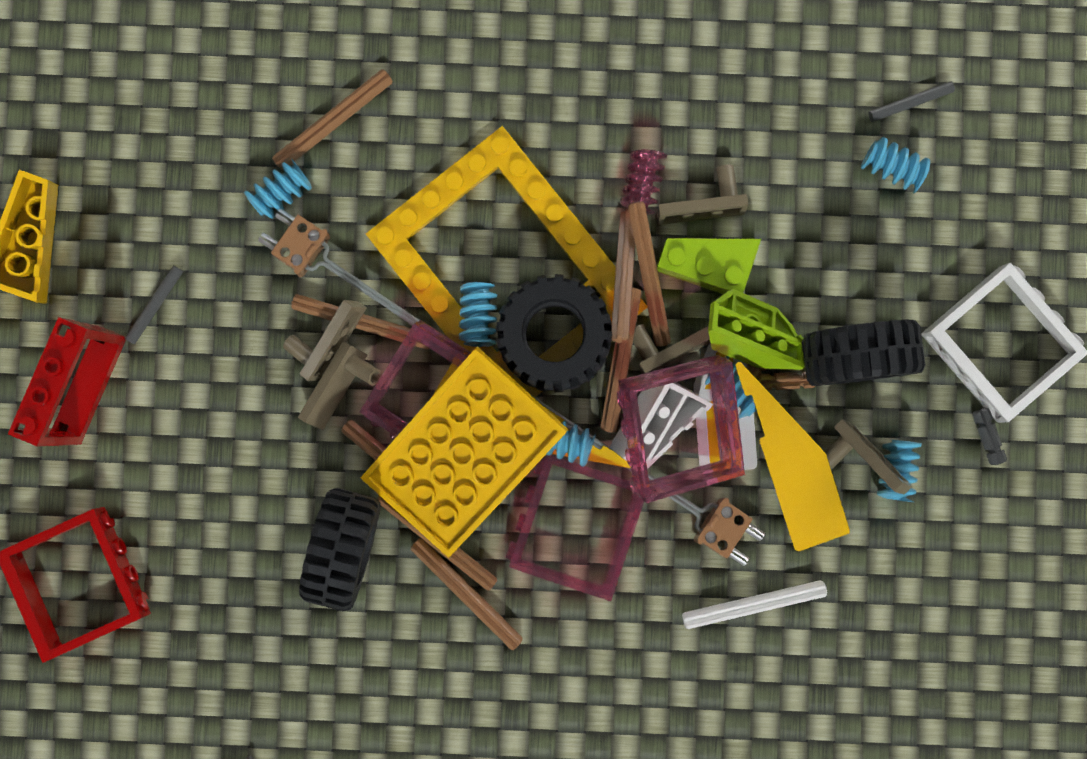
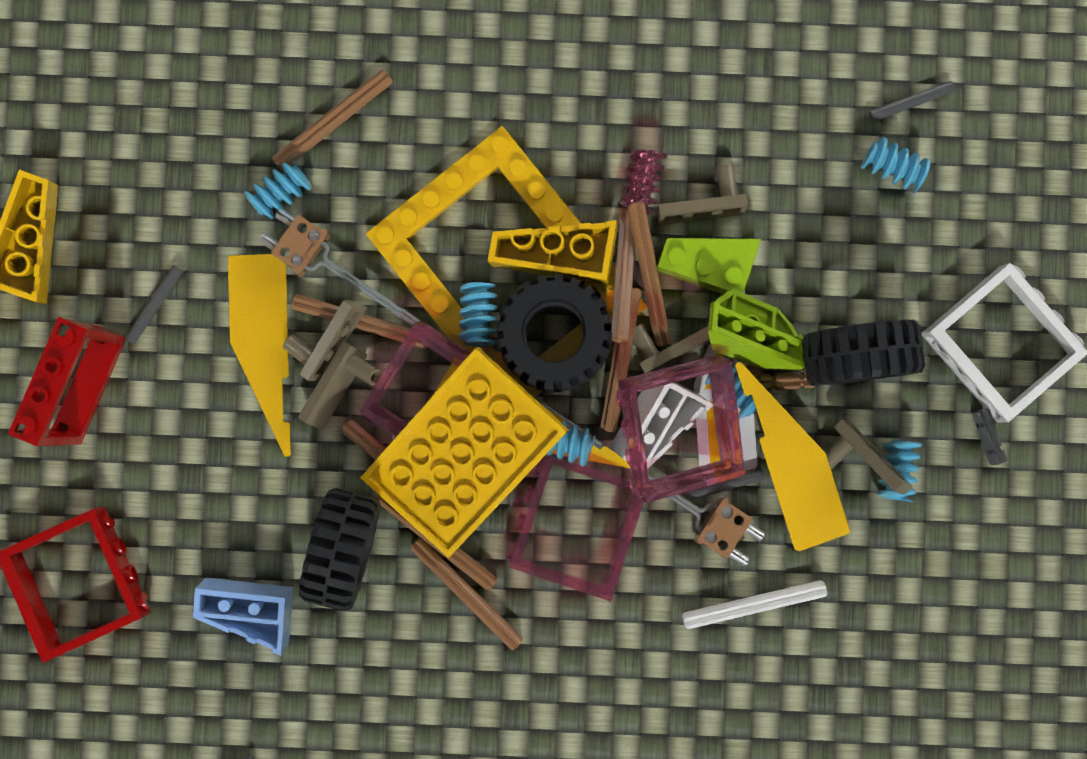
none -> light blue wedge [193,578,293,656]
none -> yellow sticker [228,254,291,457]
none -> yellow wedge [488,220,618,285]
none -> dark grey bar [677,469,765,500]

